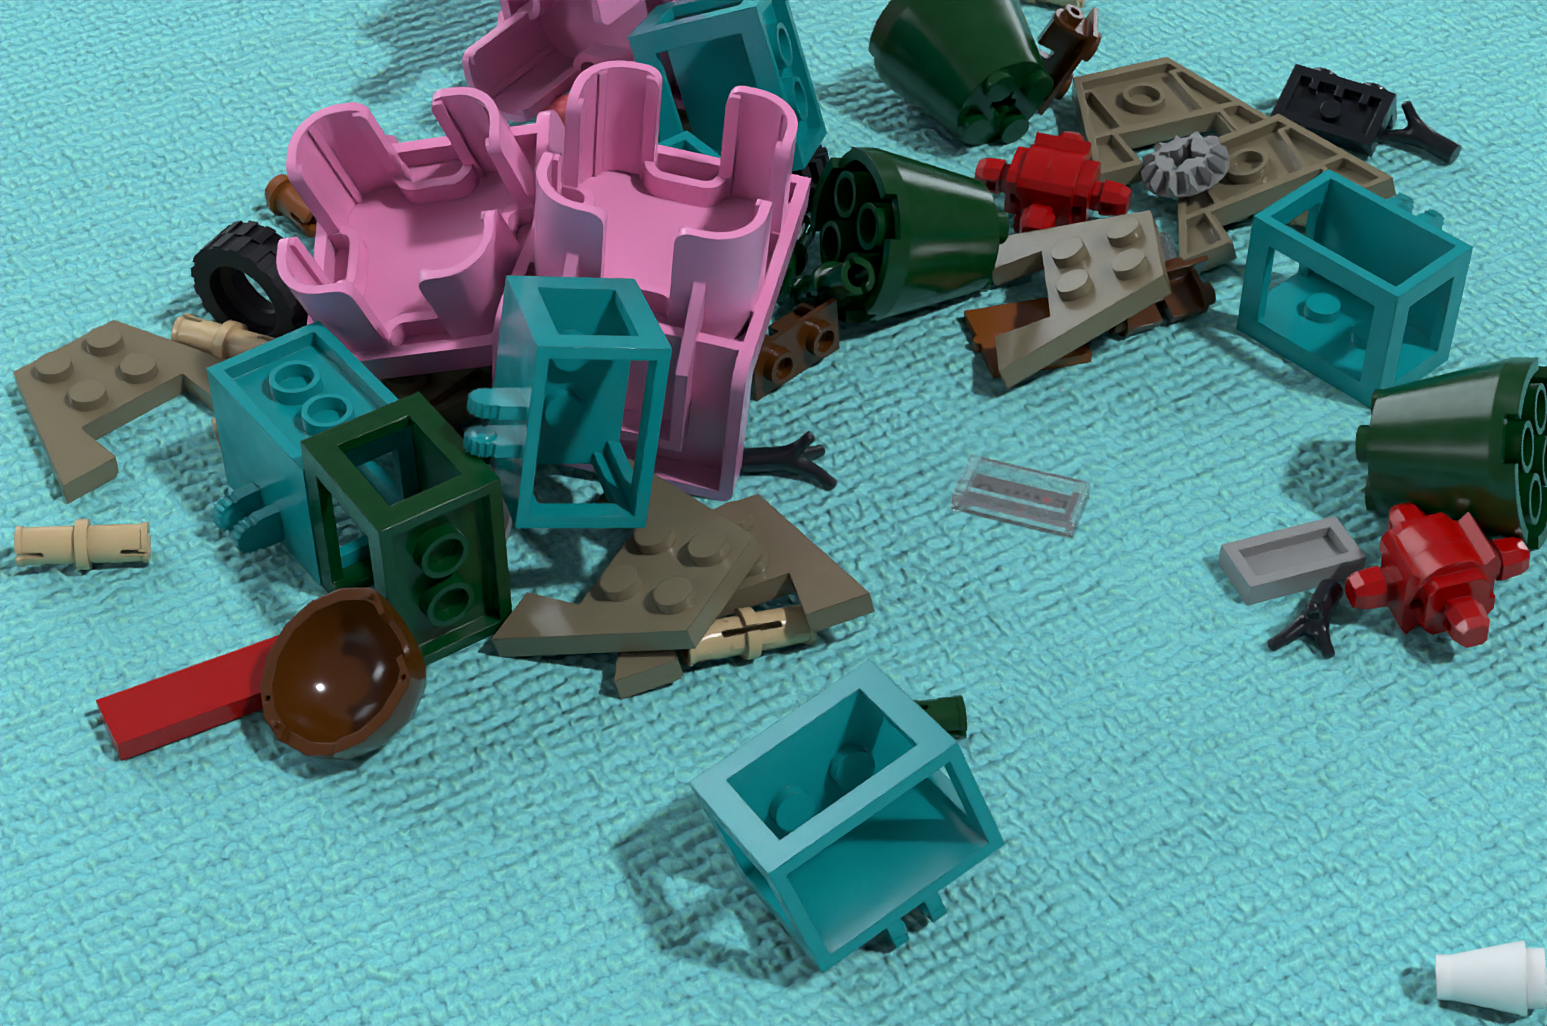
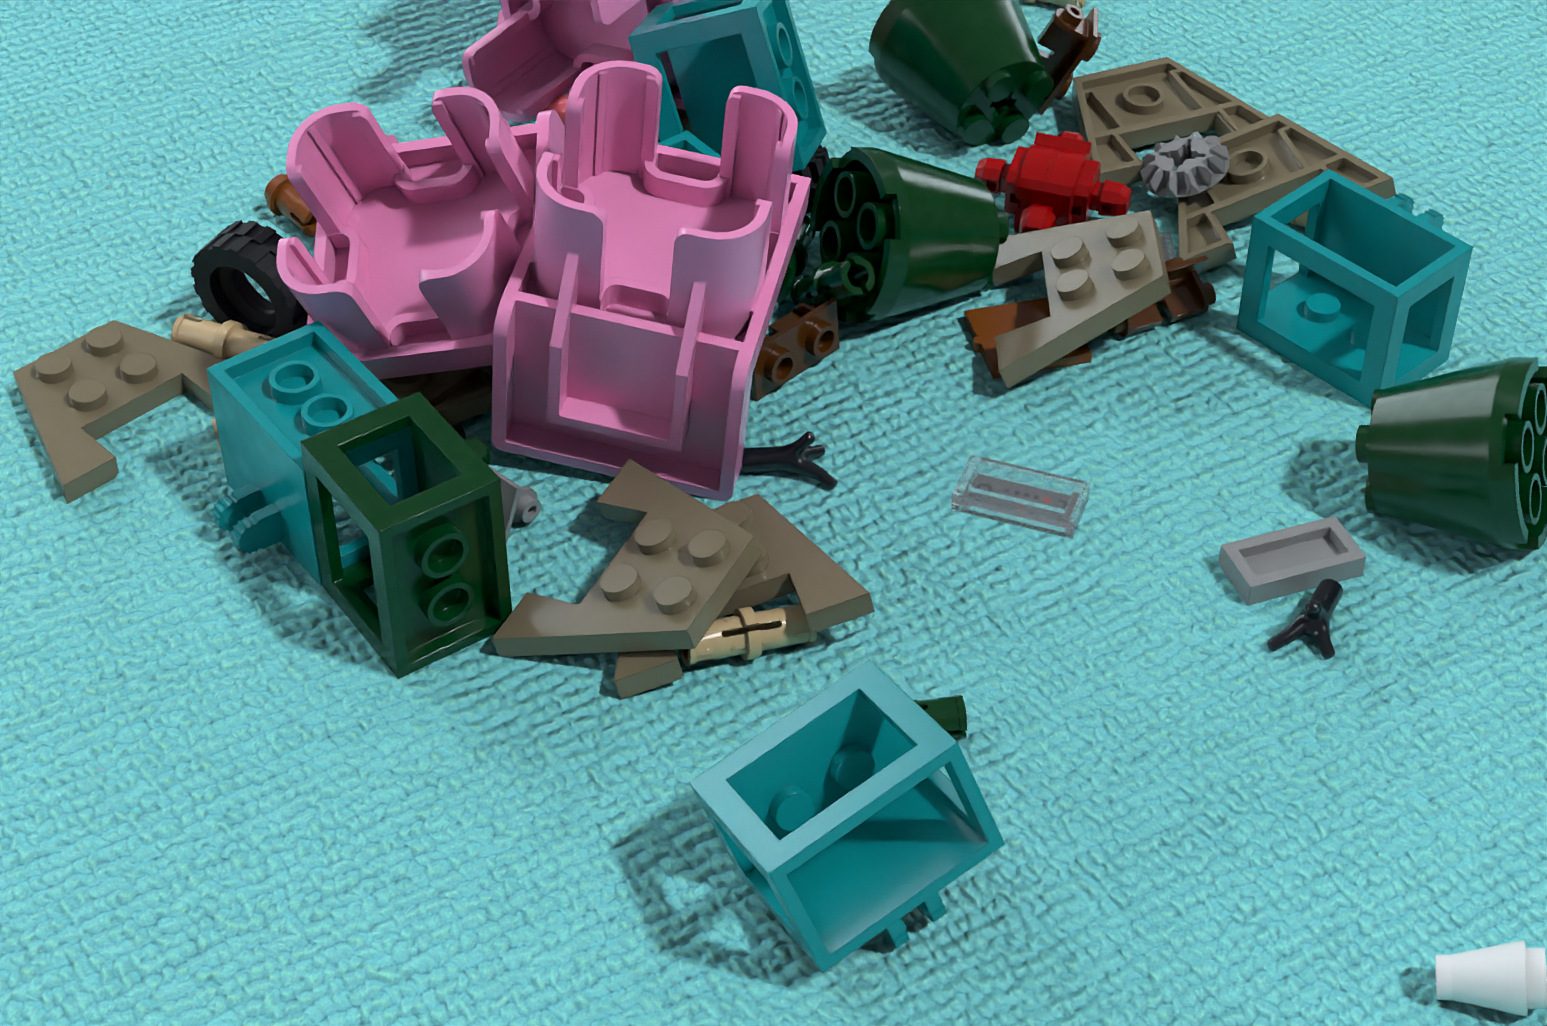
tan pin [14,519,151,570] -> none
red tile [96,635,279,761] -> none
reddish brown cylinder [260,587,427,760] -> none
teal piece [463,275,672,528] -> none
black bracket [1270,64,1397,157] -> none
red piece [1345,502,1530,648] -> none
black bar [1379,101,1462,164] -> none

